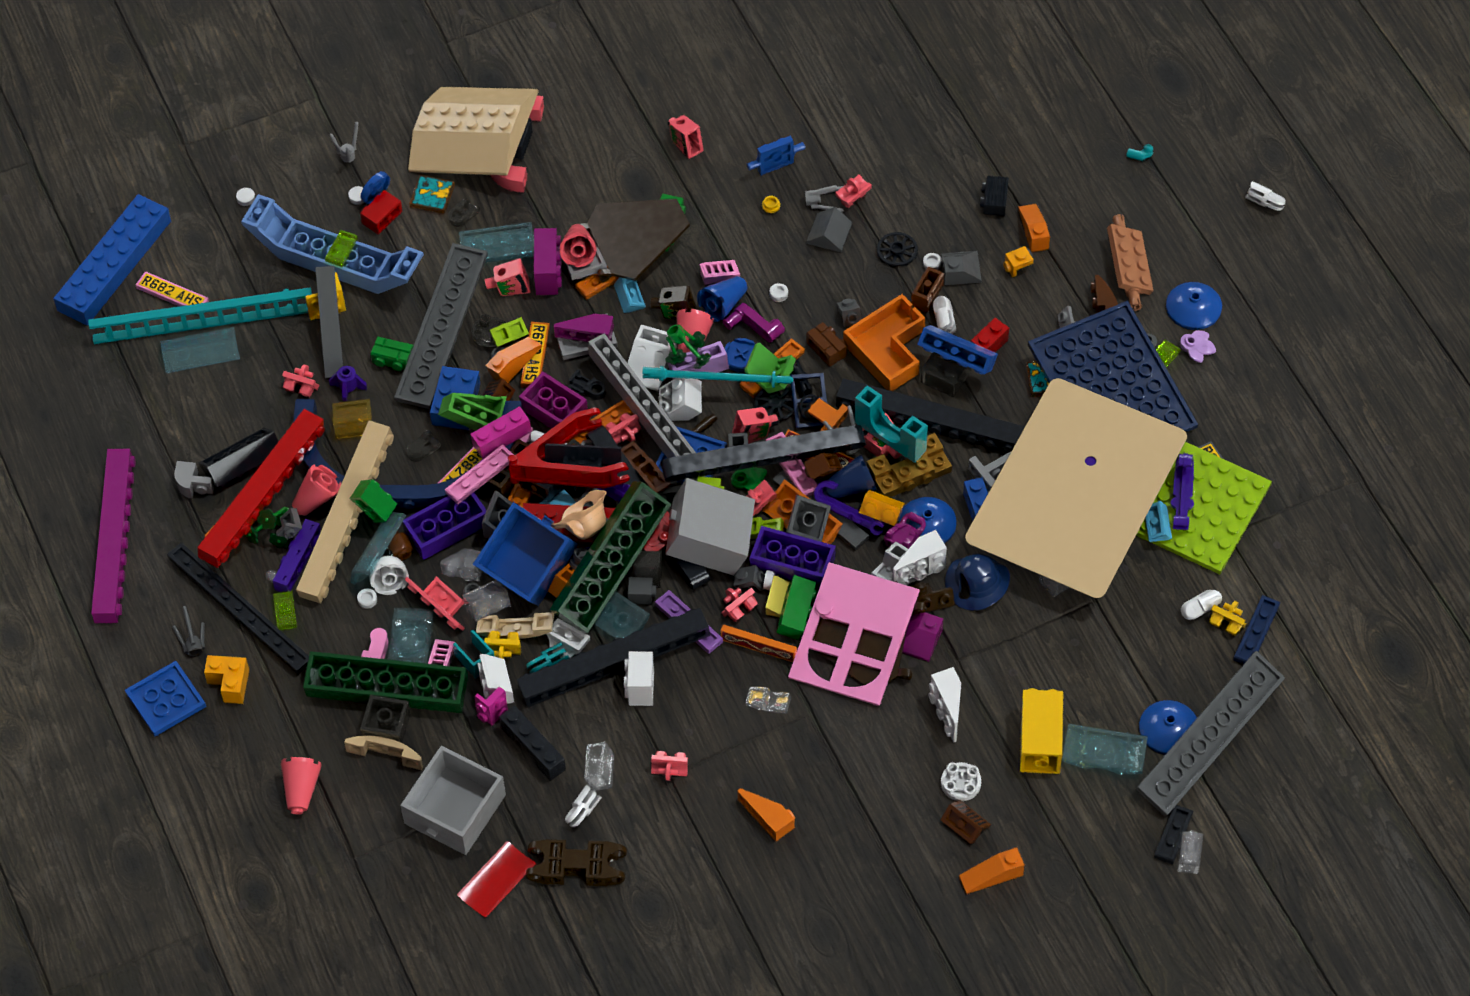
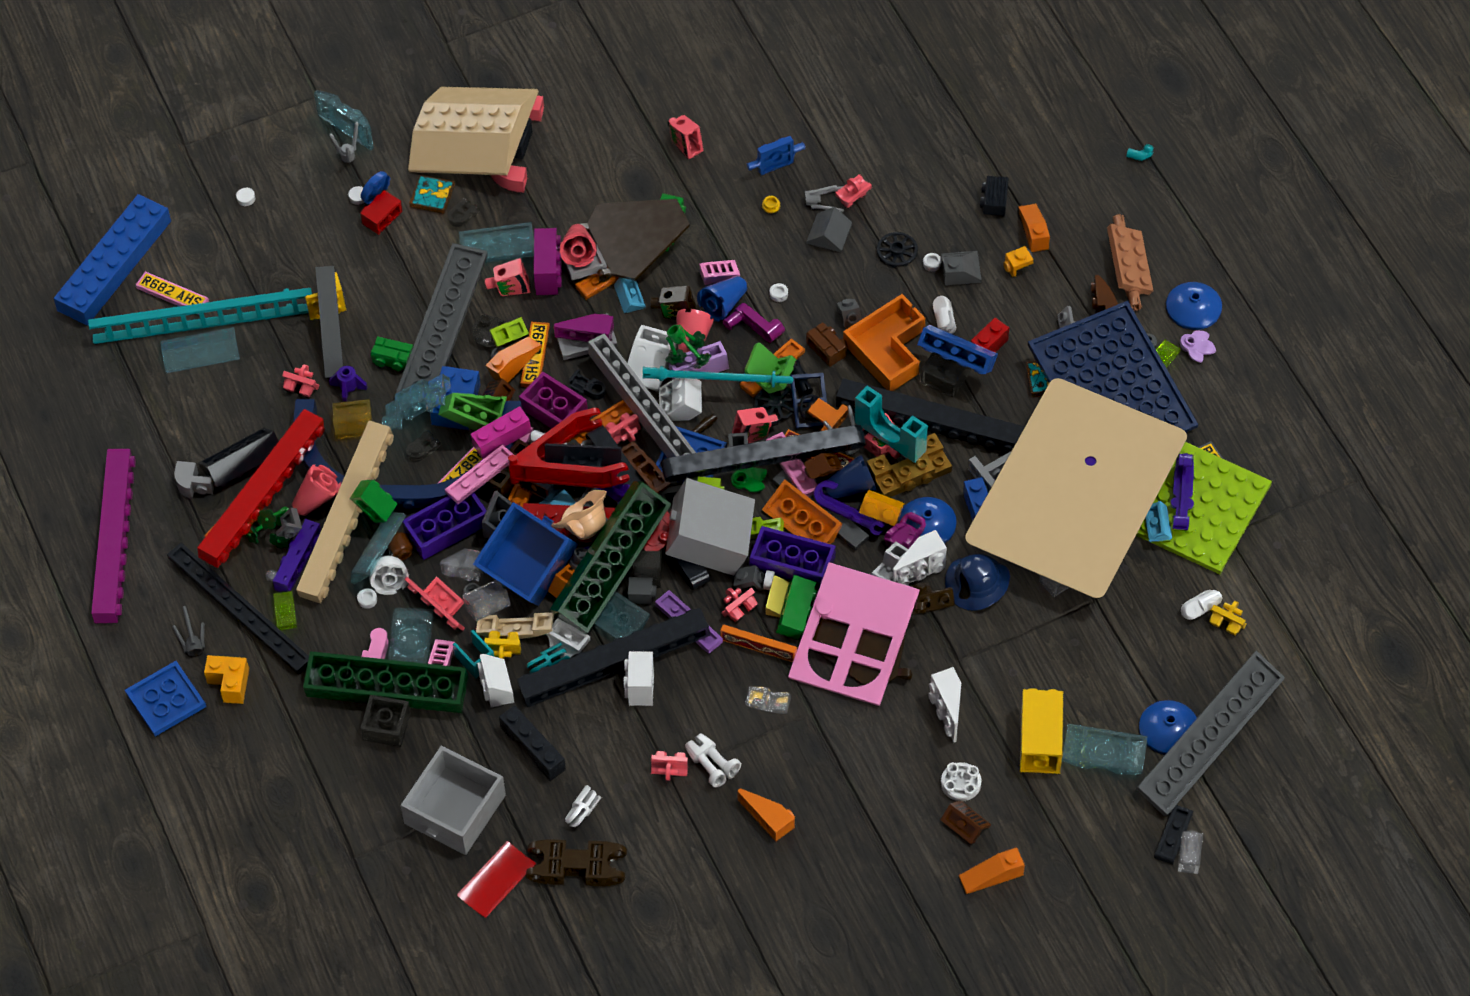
medium blue slope [241,194,424,294] -> none
coral cone [281,757,321,815] -> none
clear neon green plate [325,230,358,267] -> none
tan slope [344,736,423,770] -> none
dark pink bracket [474,686,508,726] -> none
clear brick [584,742,614,791] -> none
blue tile [724,338,755,372] -> none
coral hips [746,480,777,516] -> none
dark grey slope [786,495,831,542] -> none
magenta slope [903,612,943,662] -> none
reddish brown brick [911,267,944,312] -> none
dark blue tile [1233,595,1280,664] -> none
white arm [1246,181,1285,211] -> none
none -> clear light blue slope [314,90,374,150]
none -> clear light blue bracket [382,374,451,431]
none -> white piece [685,733,741,787]

